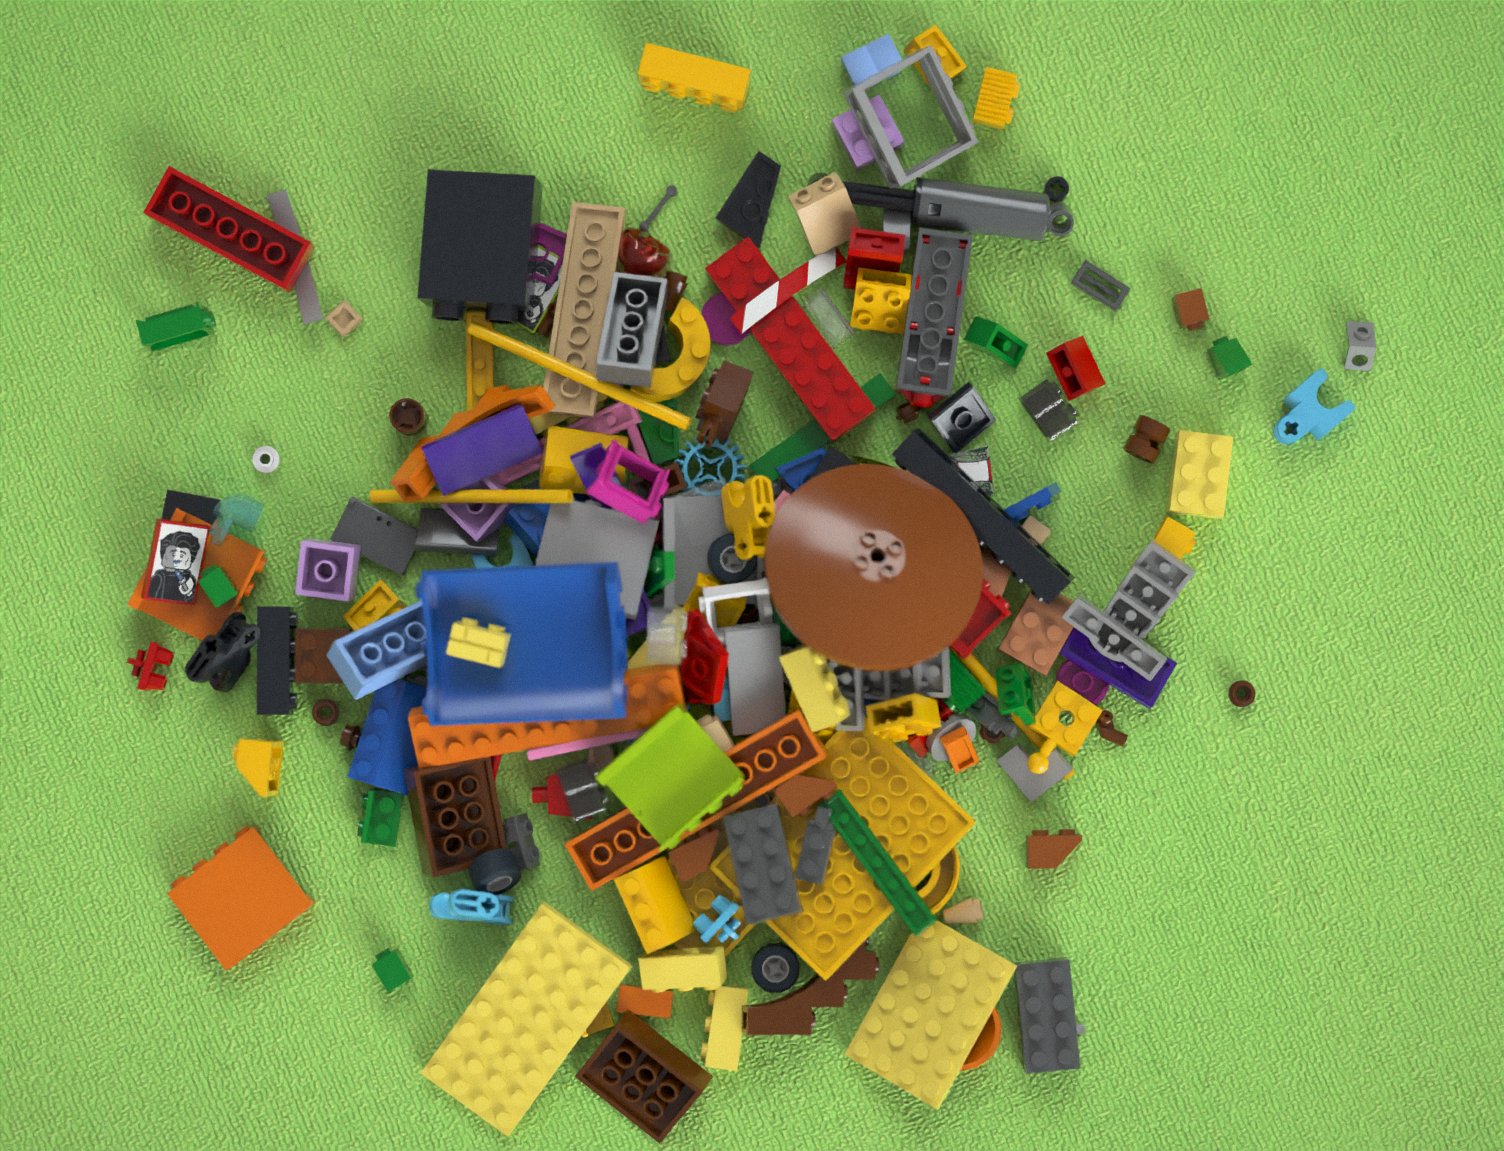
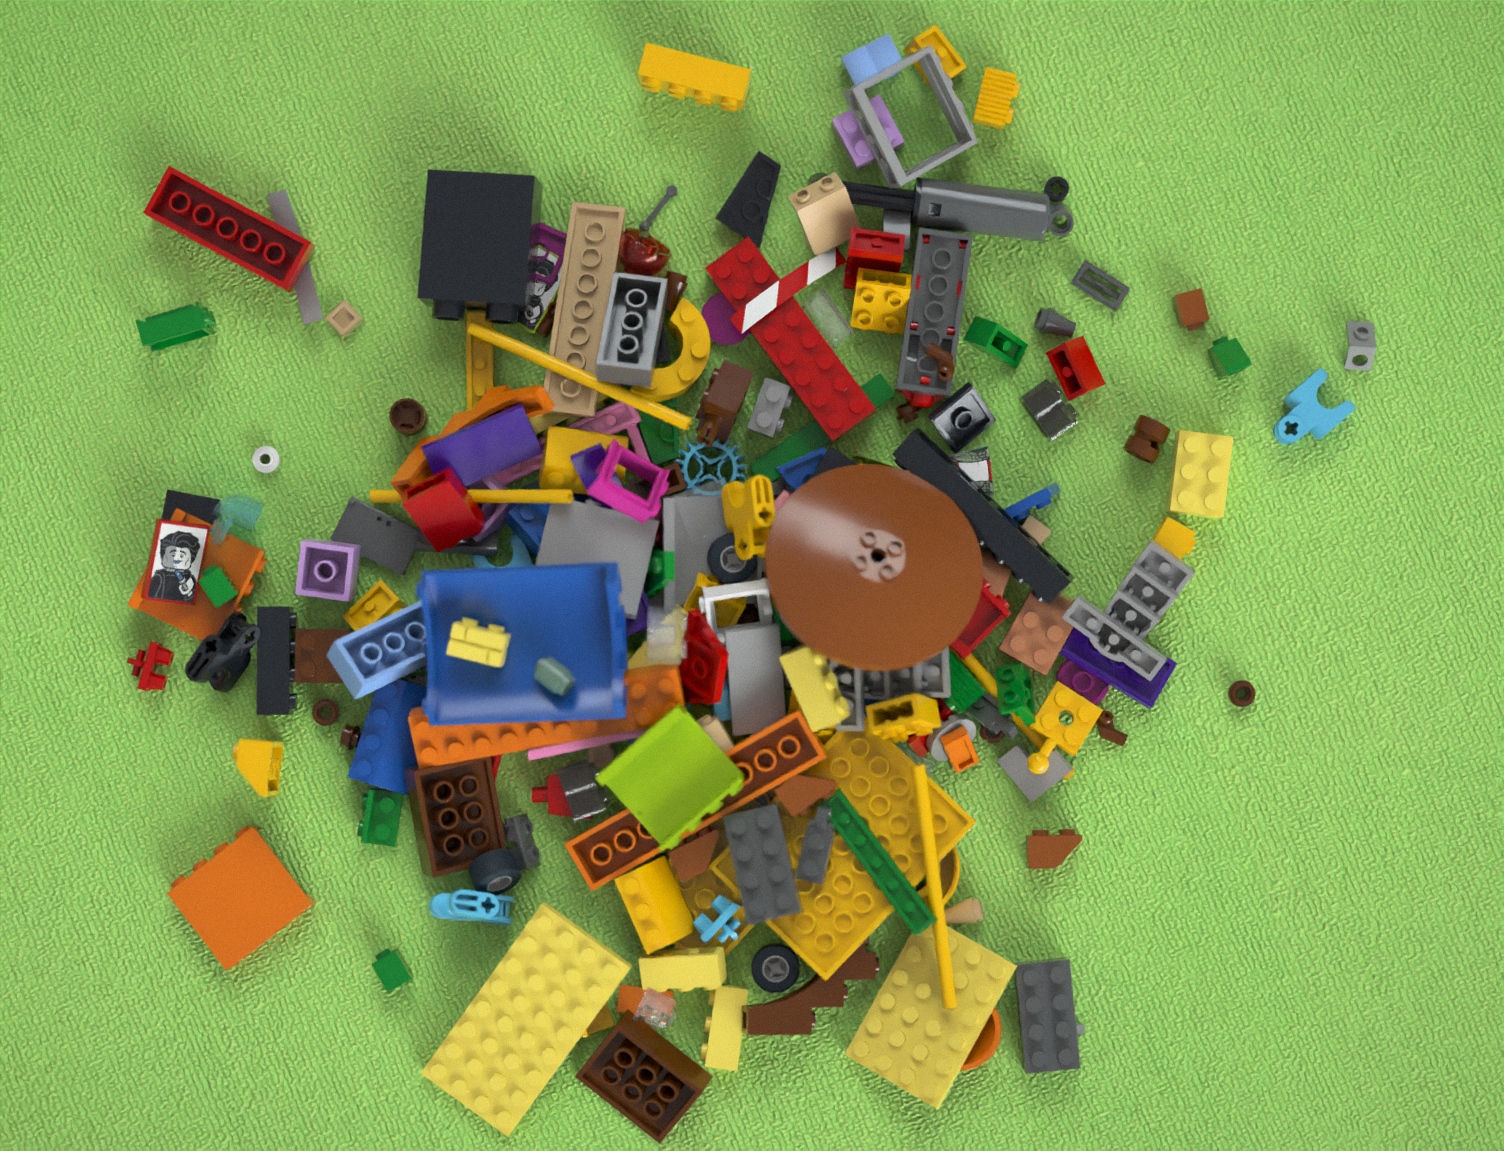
none -> red brick [402,467,485,553]
none -> sand green brick [534,656,576,696]
none -> clear brick [632,987,678,1029]
none -> light grey brick [747,377,794,439]
none -> yellow piece [911,764,957,1009]
none -> reddish brown arm [925,342,955,381]
none -> dark grey cone [1034,307,1076,338]

